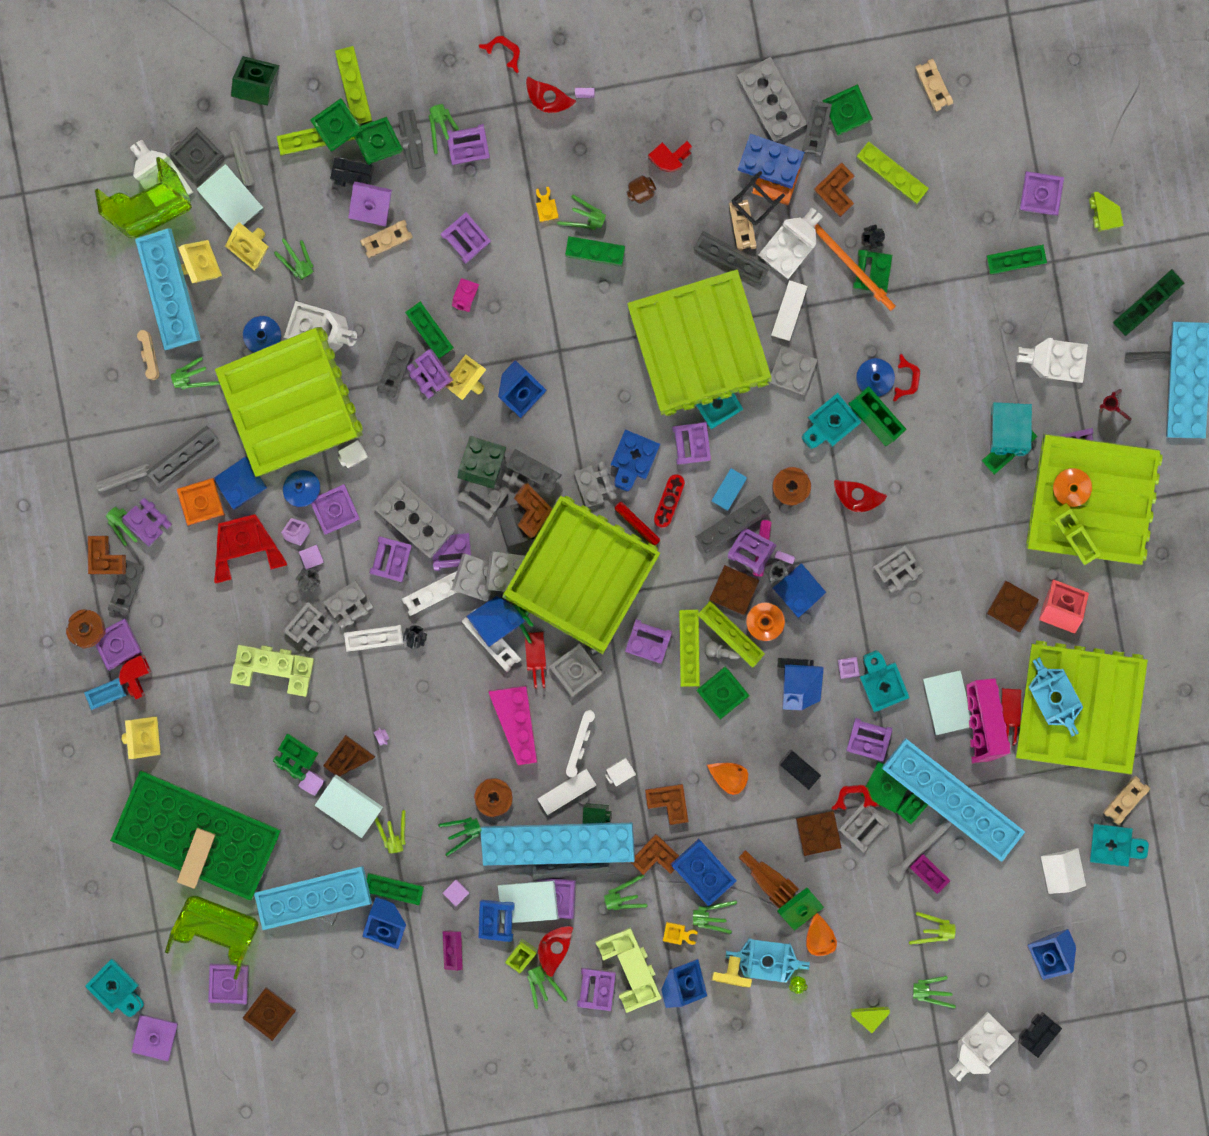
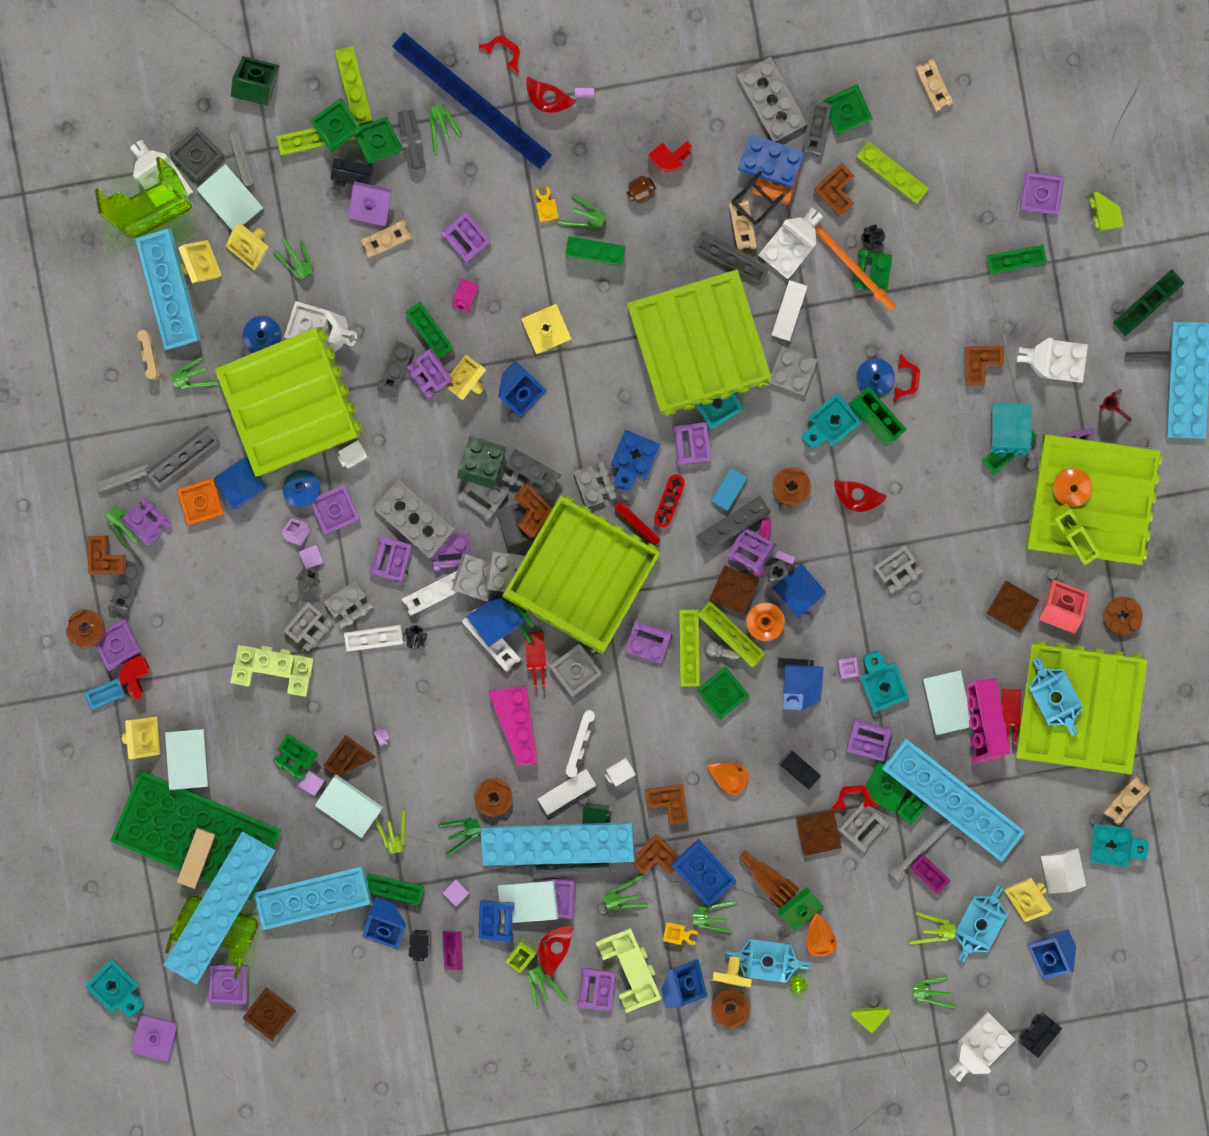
red wing [214,514,288,584] -> none
medium lavender plate [447,124,490,165] -> none
none -> medium azure plate [163,831,276,985]
none -> light aqua tile [165,729,208,790]
none -> clear blue plate [392,32,552,170]
none -> black brick [409,929,431,961]
none -> light yellow tile [521,304,572,355]
none -> dark orange plate [711,989,750,1028]
none -> medium azure plate [955,885,1008,963]
none -> dark orange plate [964,346,1004,385]
none -> light yellow tile [1004,878,1052,922]
none -> dark orange plate [1103,596,1143,635]

